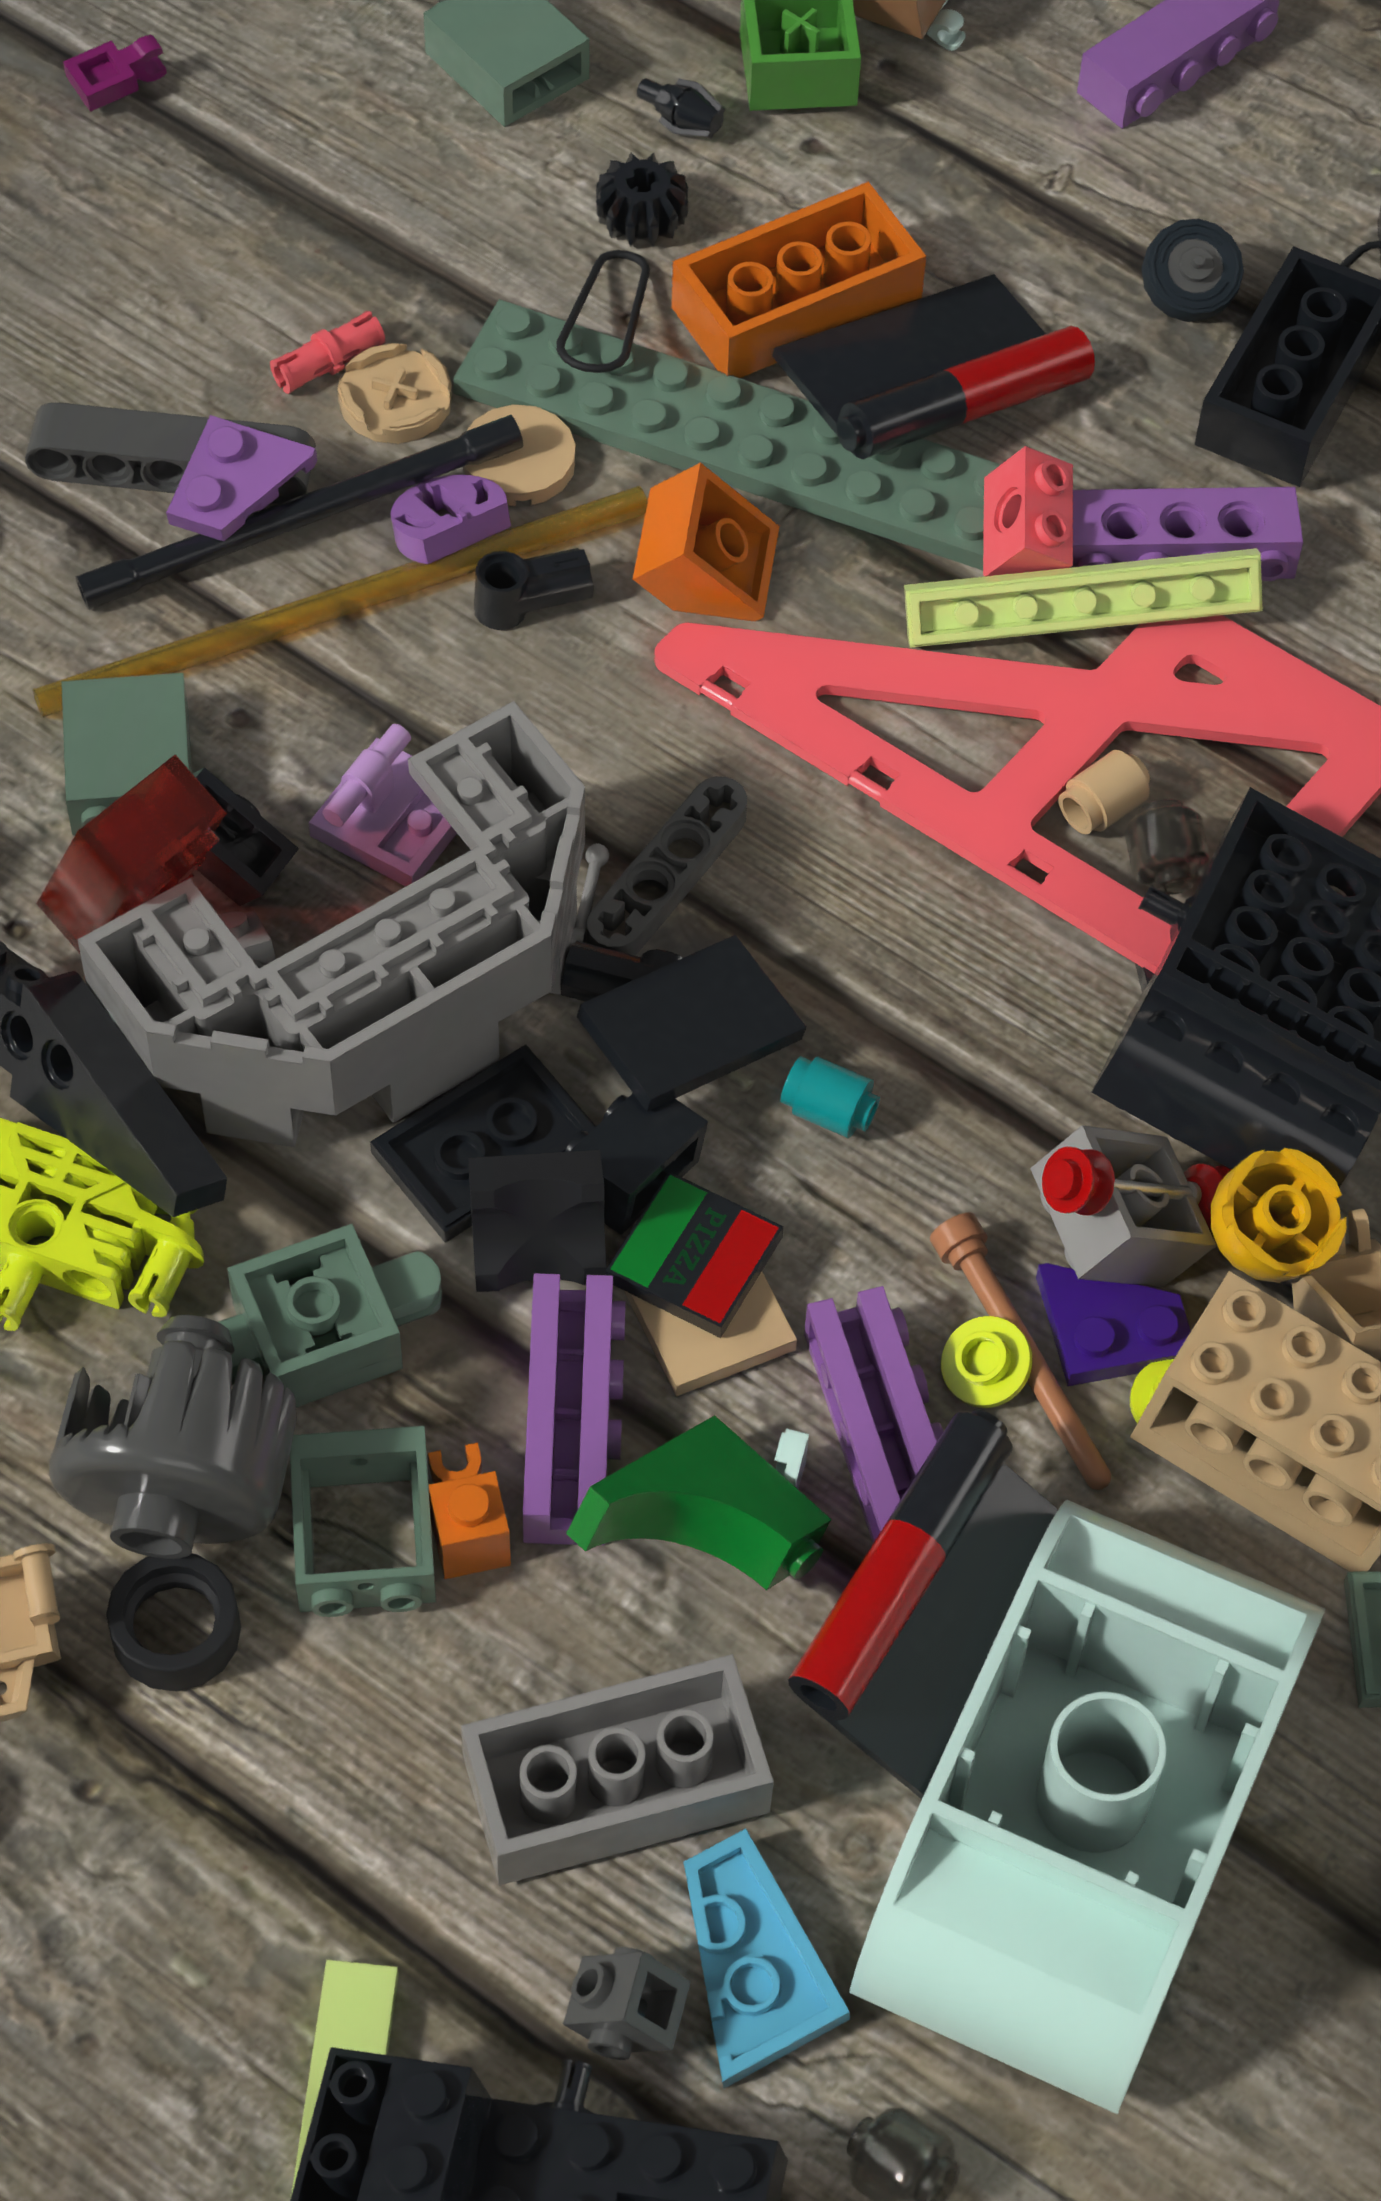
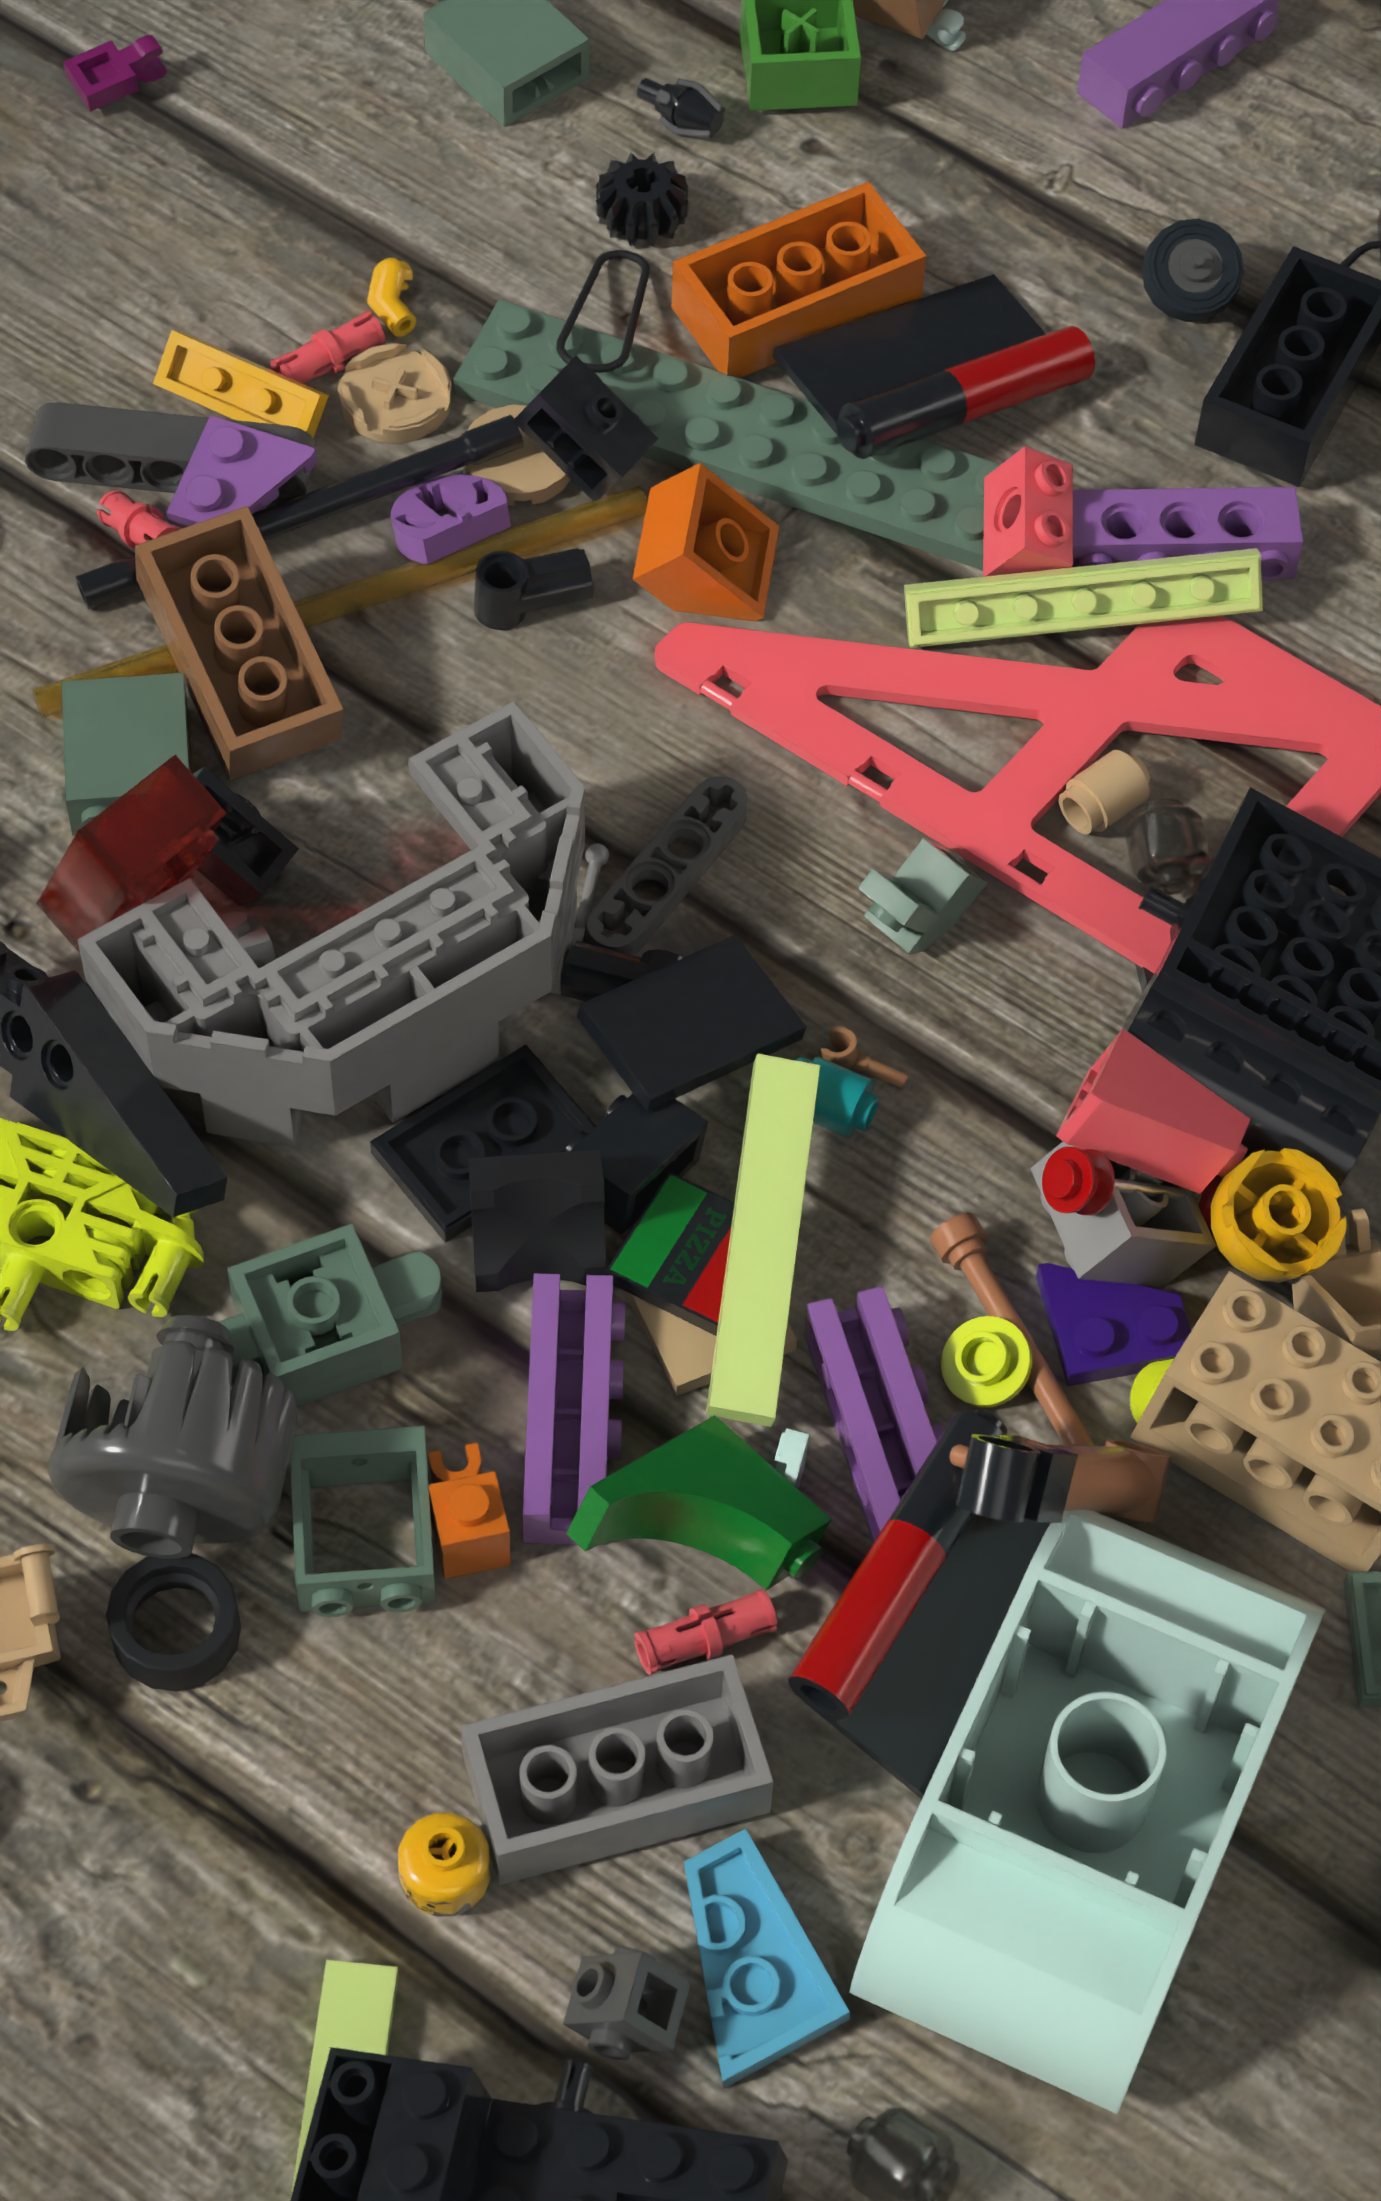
lavender plate [309,724,457,887] -> none
none -> coral pin [97,490,180,549]
none -> medium nougat brick [135,505,343,781]
none -> yellow plate [153,330,329,438]
none -> yellow arm [367,257,417,337]
none -> yellow head [398,1812,491,1917]
none -> black brick [512,355,659,503]
none -> coral pin [634,1589,777,1675]
none -> yellowish green tile [706,1053,820,1427]
none -> medium nougat hand [820,1027,908,1089]
none -> sand green brick [858,837,987,954]
none -> piece [949,1434,1172,1523]
none -> coral slope [1056,1028,1250,1194]

